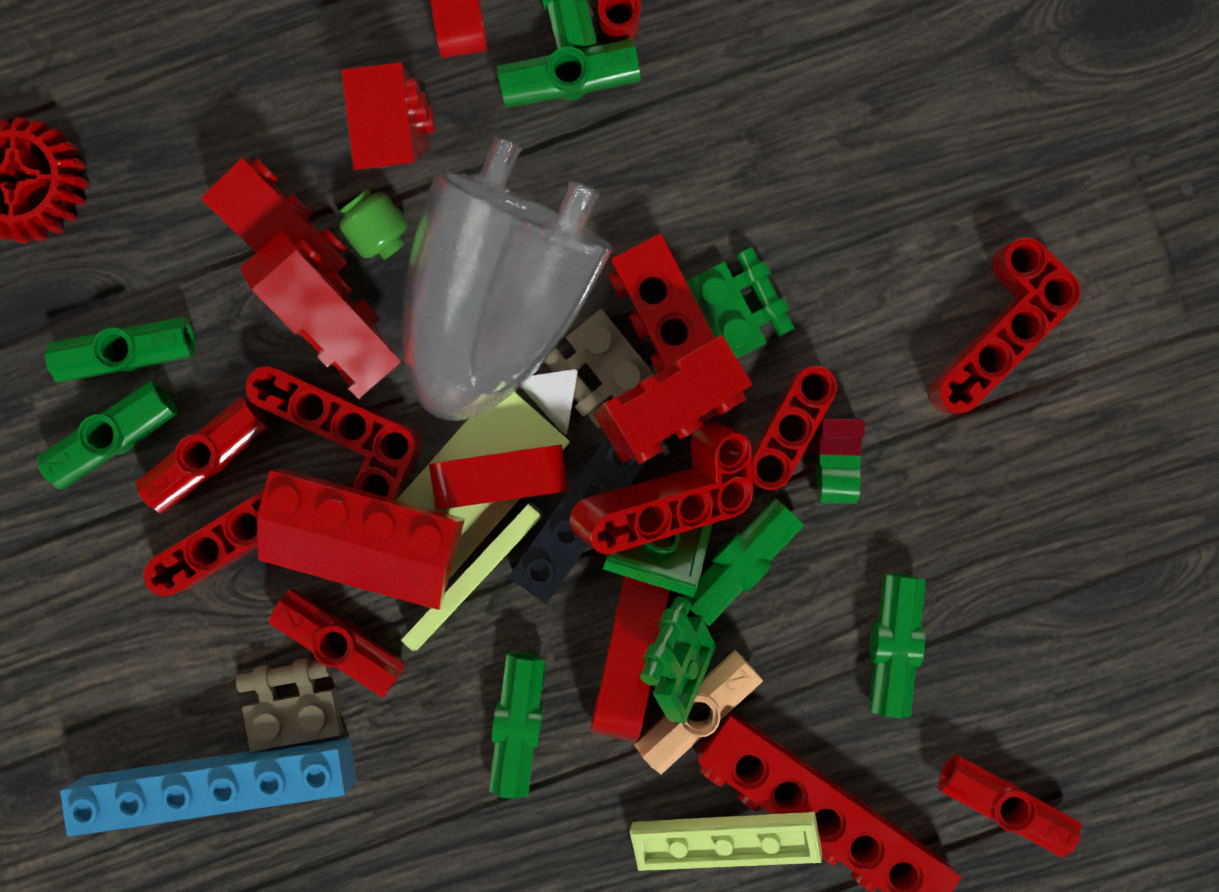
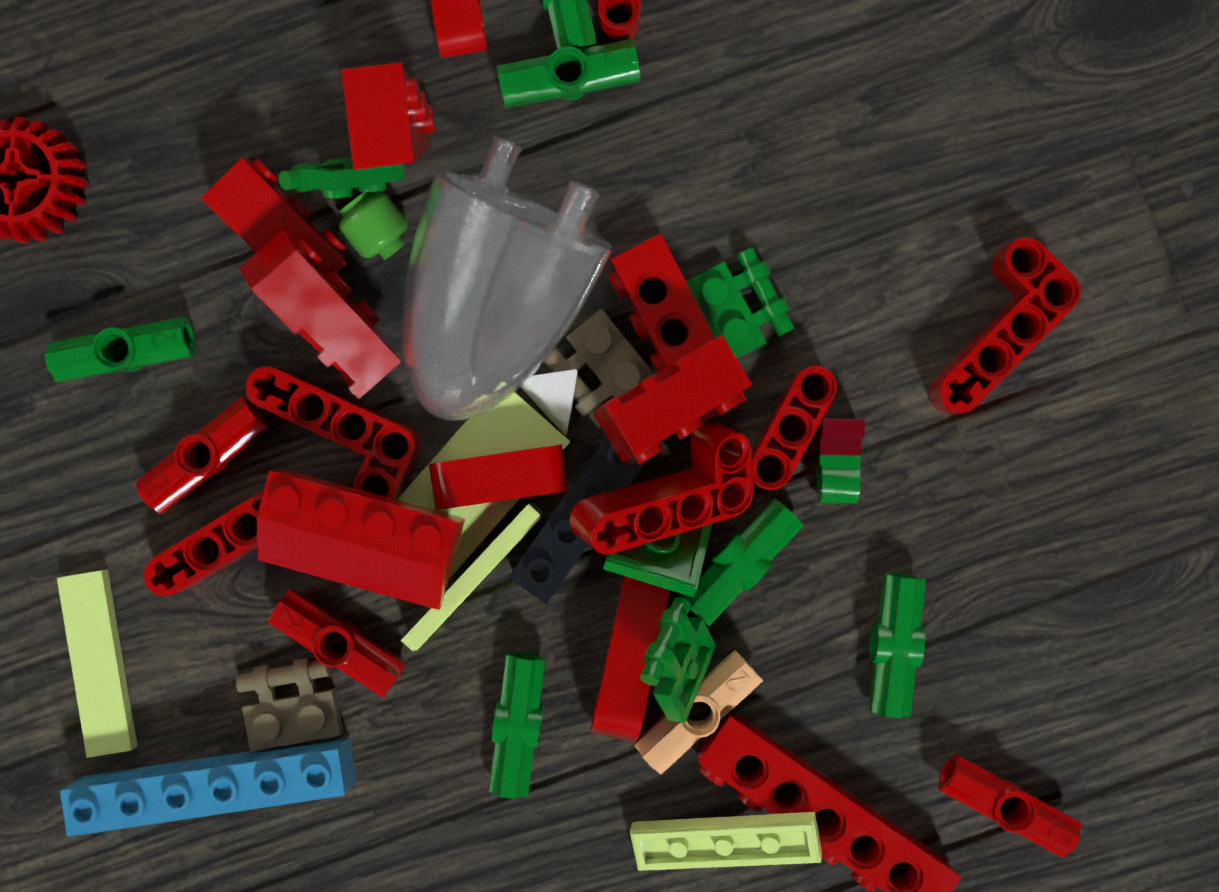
green piece [36,380,178,490] -> none
none -> yellowish green tile [57,569,138,758]
none -> green plate [279,158,405,198]

